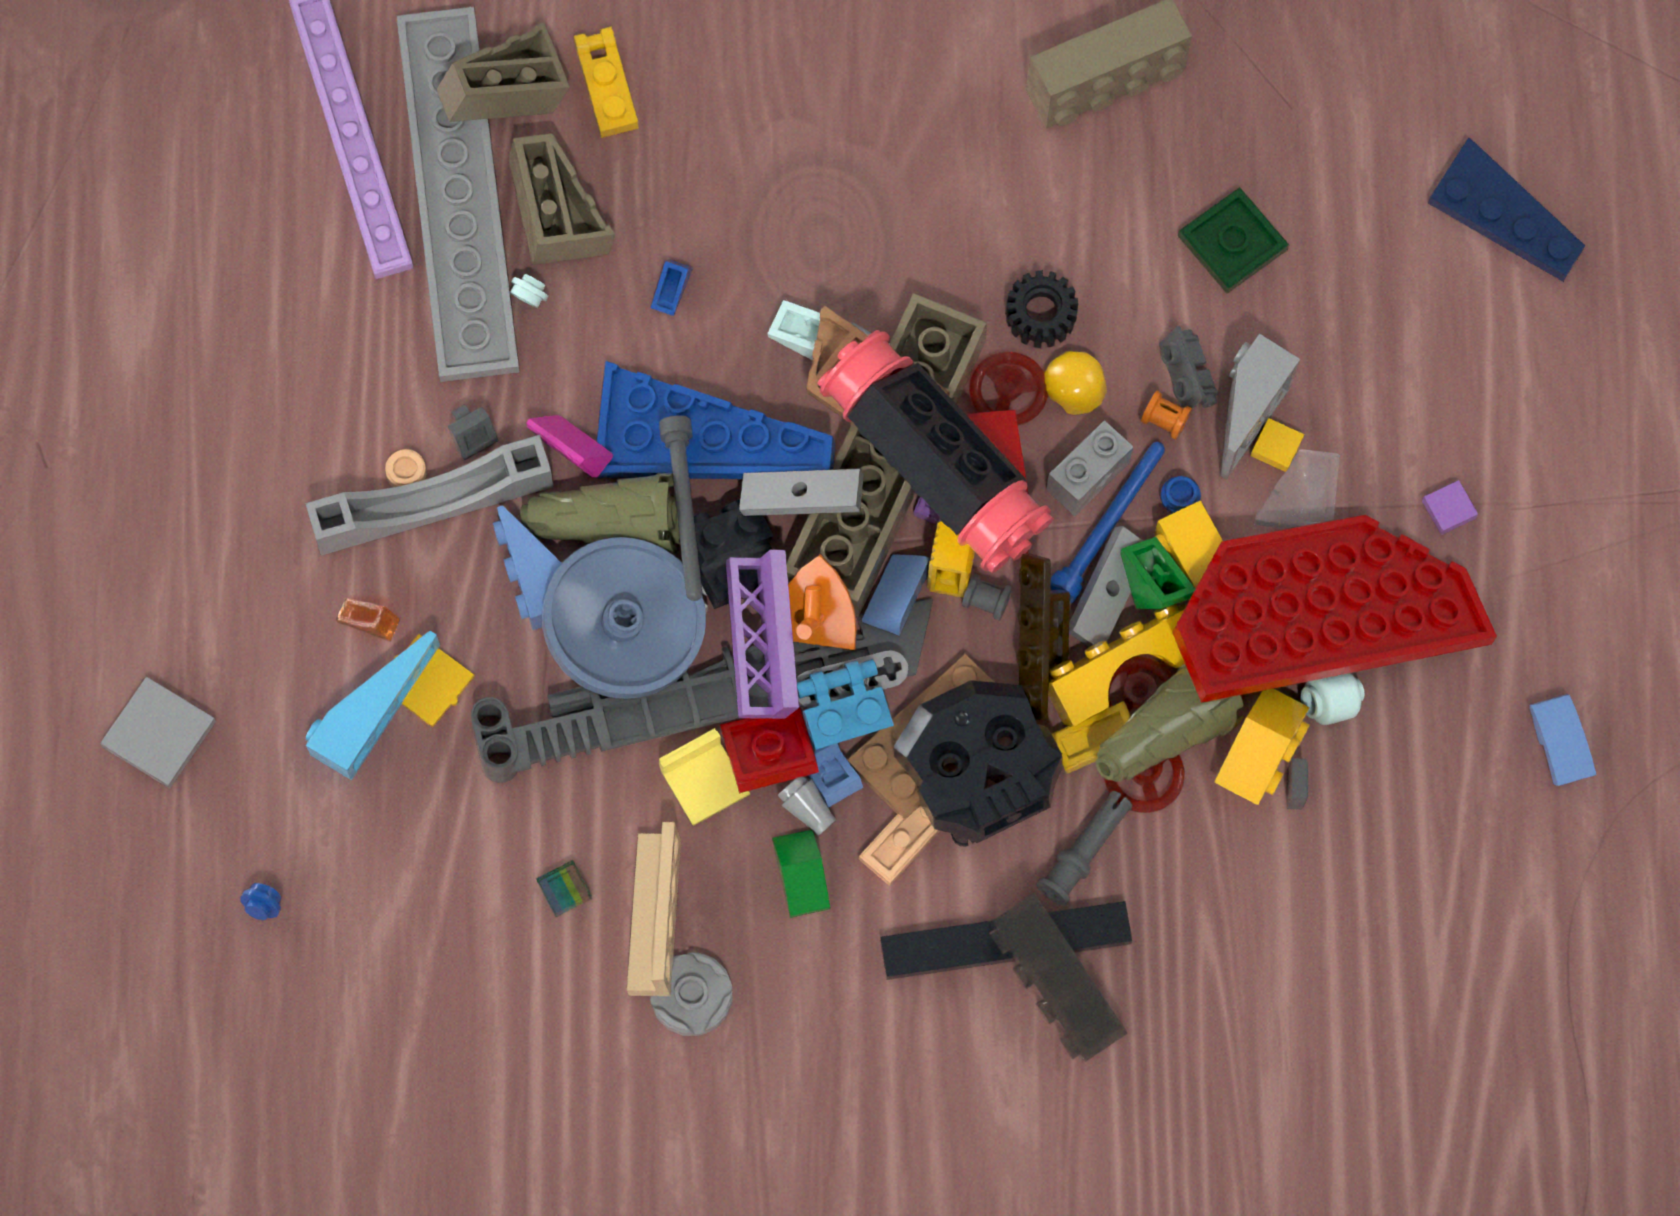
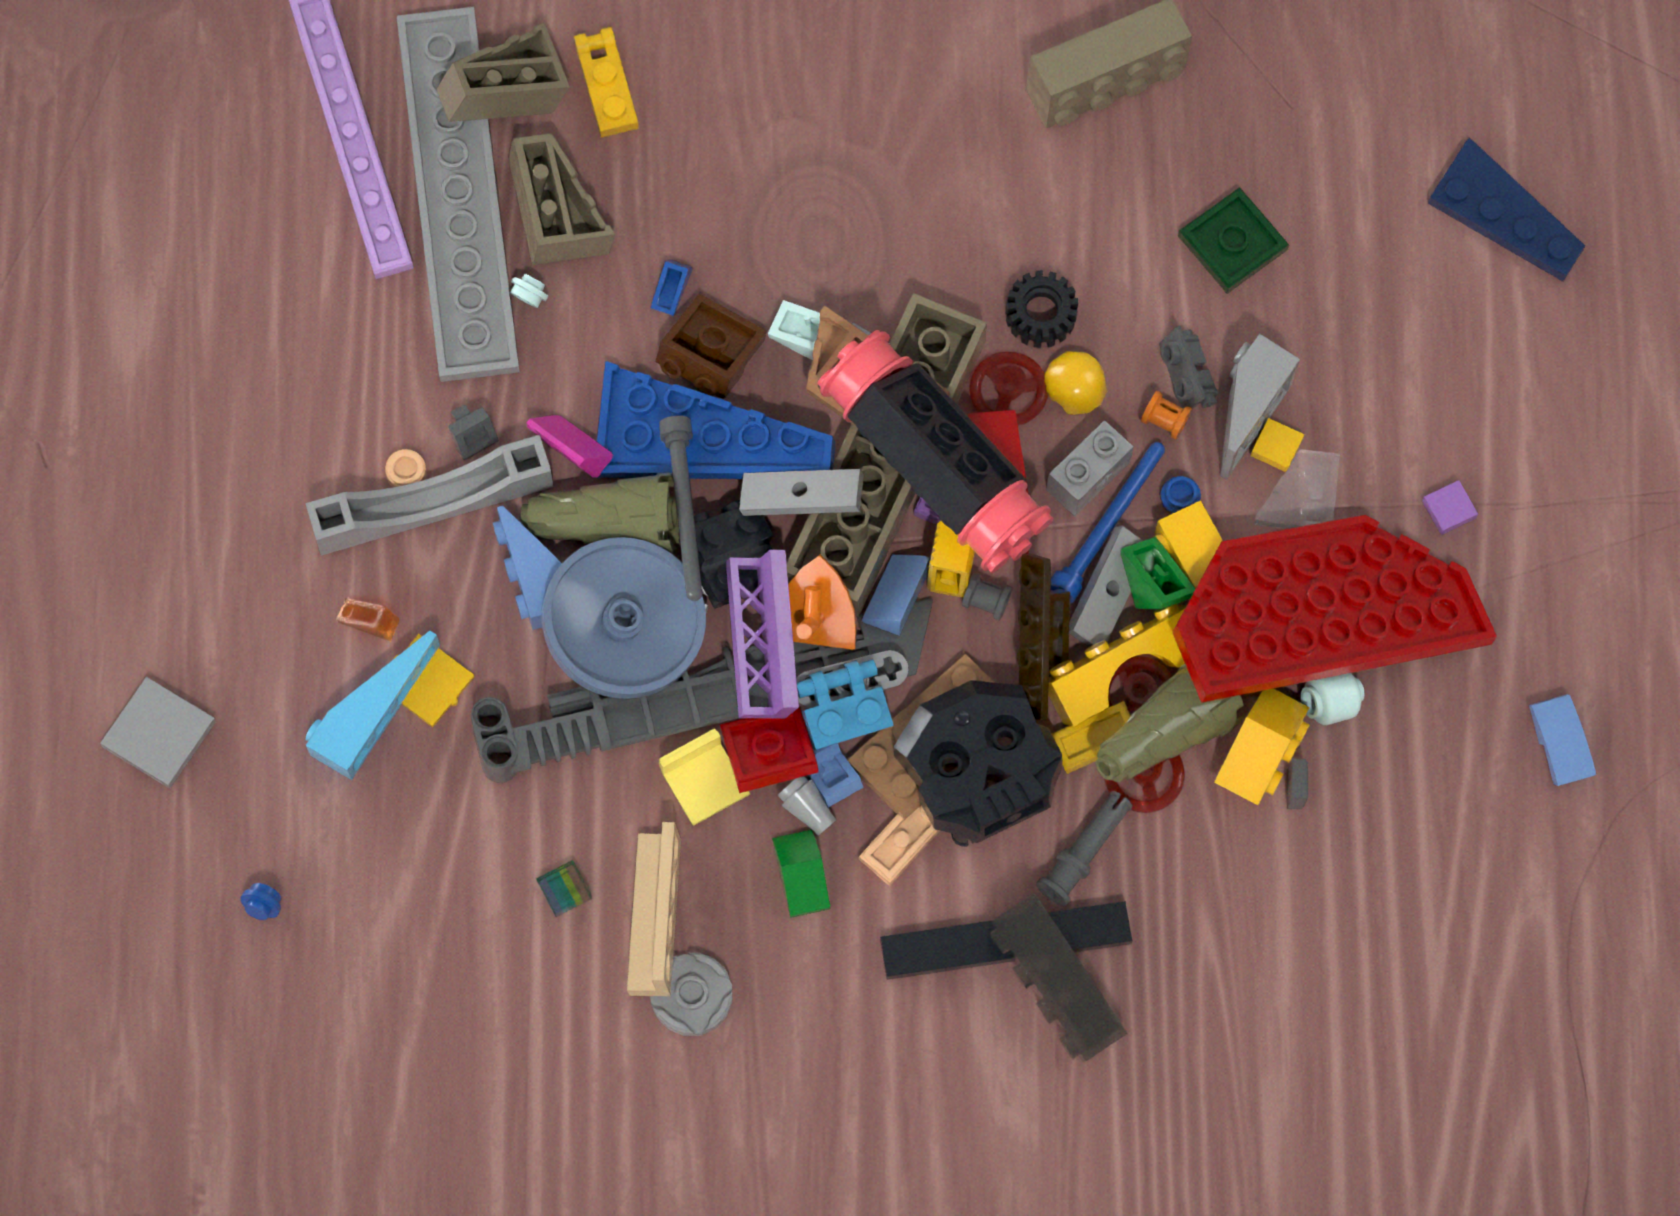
none -> reddish brown plate [655,293,767,400]

